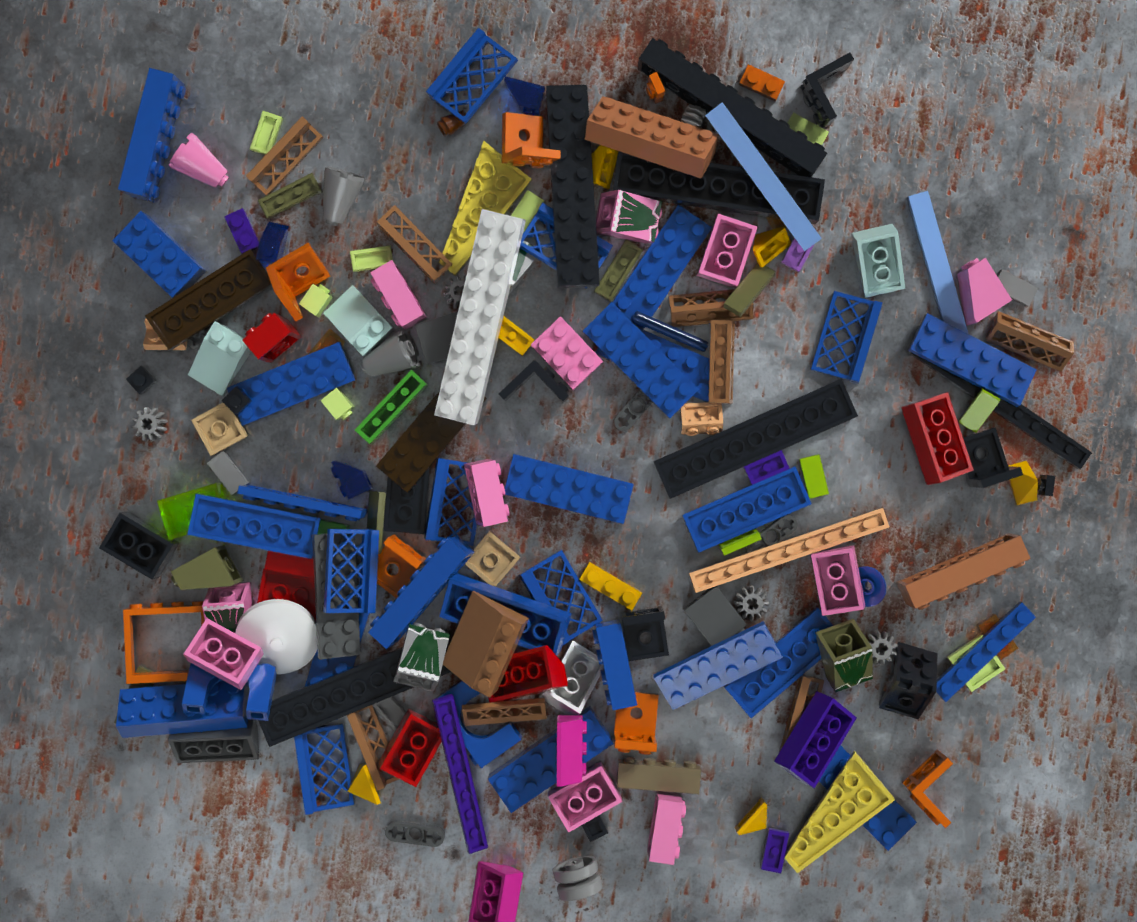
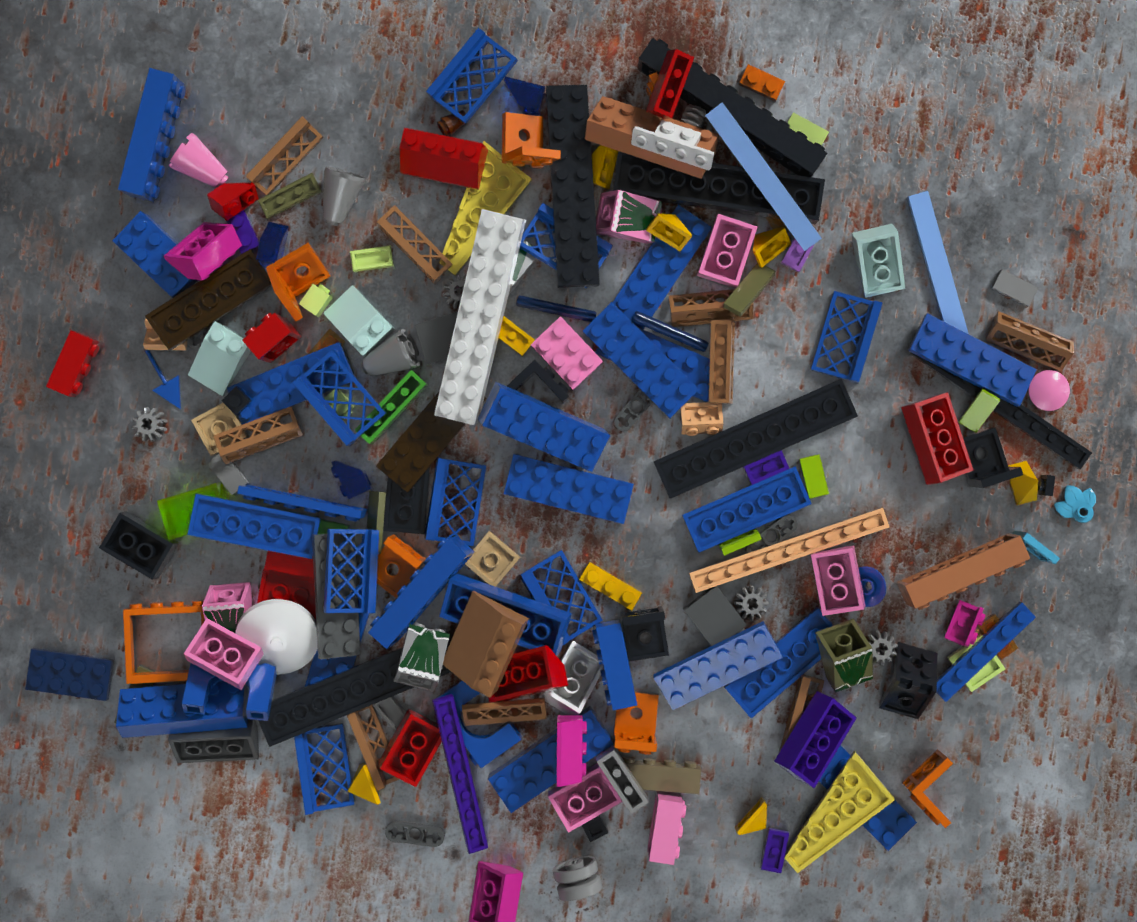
black plate [126,366,156,395] -> none
olive slope [171,545,244,590] -> none
yellowish green tile [250,111,283,155] -> none
bright pink brick [370,260,427,330] -> none
bright pink brick [464,459,509,527] -> none
yellowish green tile [511,190,545,233] -> none
olive tile [594,239,643,302] -> none
black bracket [800,52,854,129] -> none
bright pink slope [957,258,1012,326] -> none
none -> dark blue plate [25,648,114,701]
none -> red brick [46,330,100,397]
none -> blue piece [145,350,181,409]
none -> dark pink slope [163,222,242,281]
none -> red slope [207,182,259,221]
none -> medium nougat fence [213,406,303,464]
none -> blue fence [292,350,386,446]
none -> red slope [399,128,488,190]
none -> blue brick [478,382,610,472]
none -> dark blue axle [516,295,597,322]
none -> light grey brick [596,745,649,814]
none -> white bracket [631,120,714,171]
none -> red brick [646,49,694,119]
none -> yellow slope [646,213,692,251]
none -> dark pink bracket [944,600,986,648]
none -> medium azure tile [1012,531,1060,564]
none -> bright pink dish [1029,370,1070,411]
none -> medium azure plate [1054,485,1096,523]

